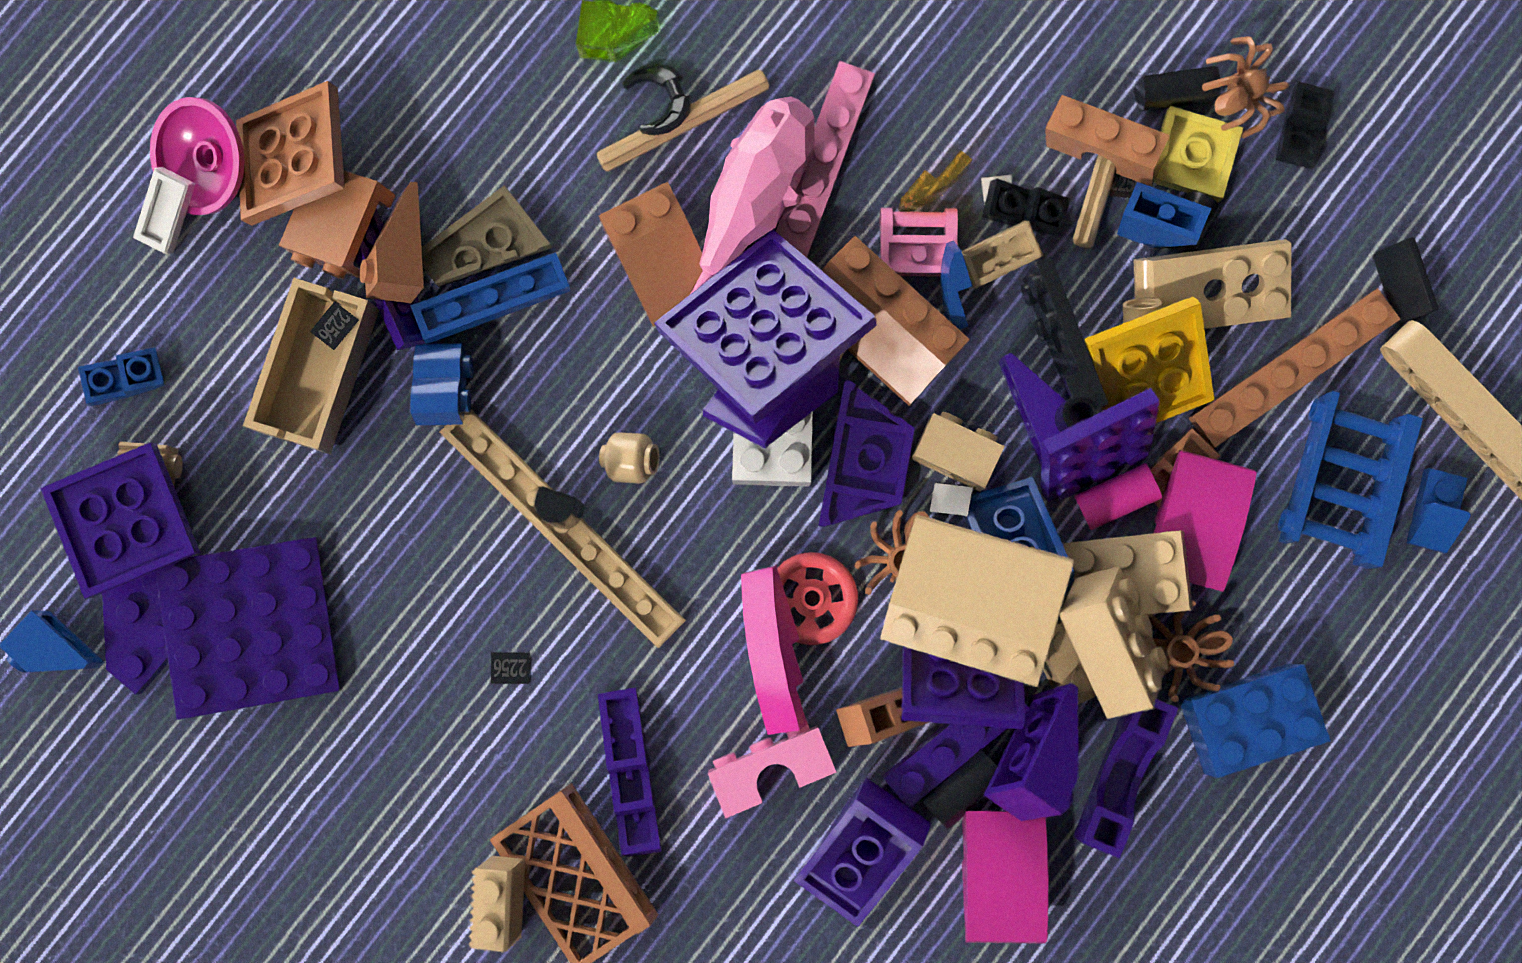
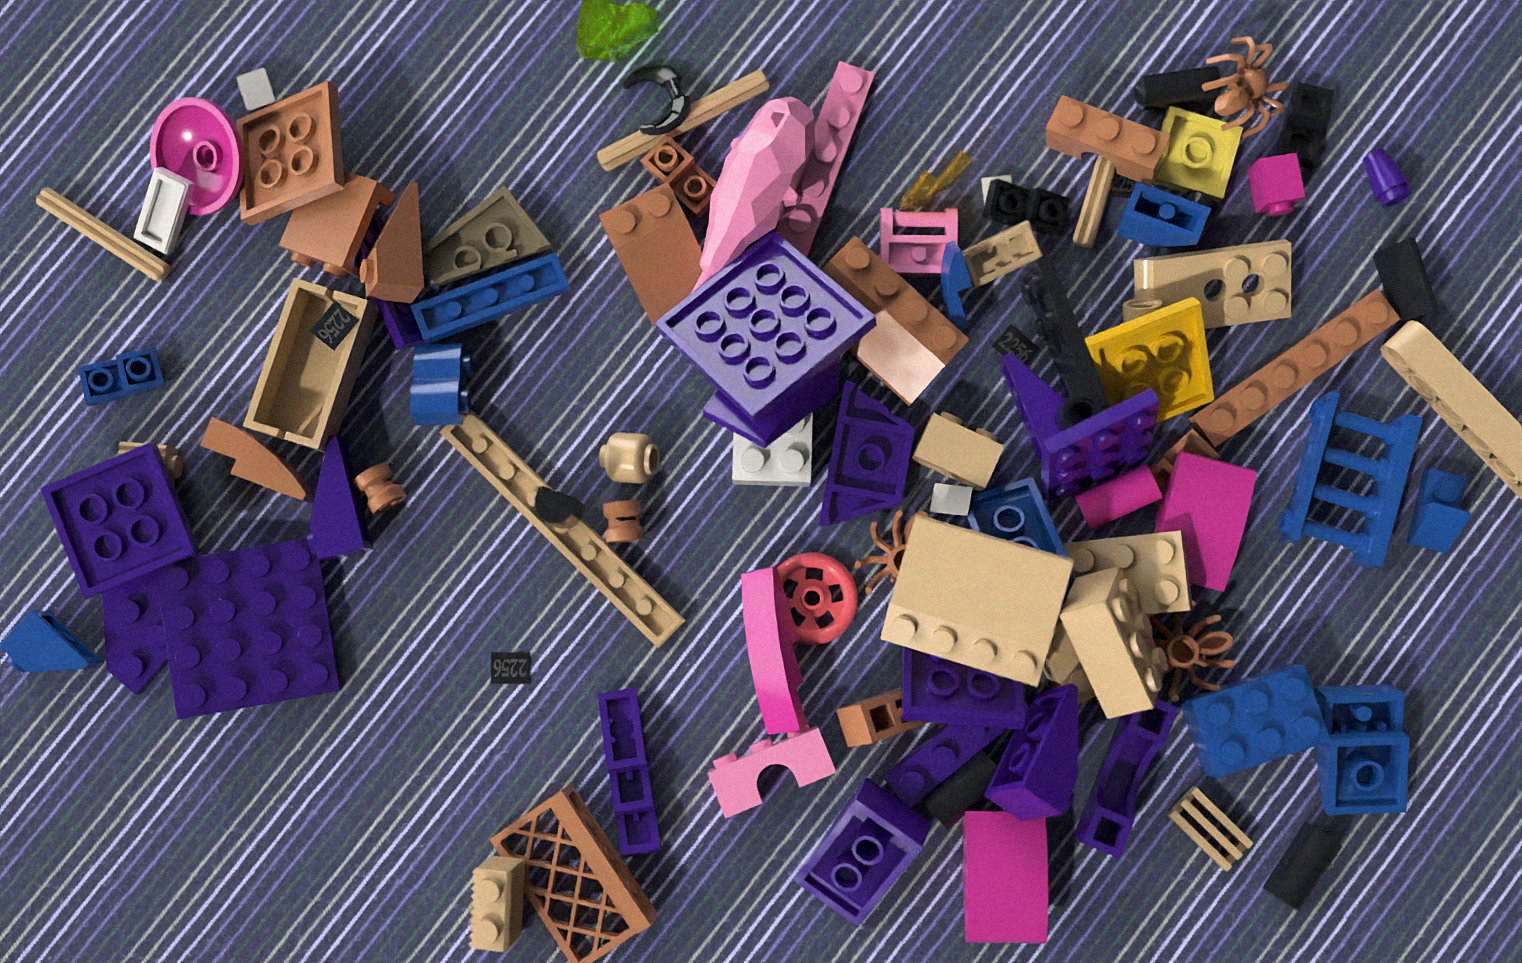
none -> tan axle [36,187,171,282]
none -> nougat slope [200,417,315,504]
none -> white sticker [237,68,275,111]
none -> dark purple slope [307,434,374,561]
none -> nougat wheel [352,462,407,516]
none -> nougat wheel [603,500,644,543]
none -> nougat slope [640,134,717,219]
none -> black sticker [992,324,1040,365]
none -> tan tile [1166,786,1254,872]
none -> dark pink brick [1247,153,1305,216]
none -> black brick [1262,822,1343,913]
none -> blue slope [1314,684,1409,815]
none -> dark purple cone [1362,148,1413,208]

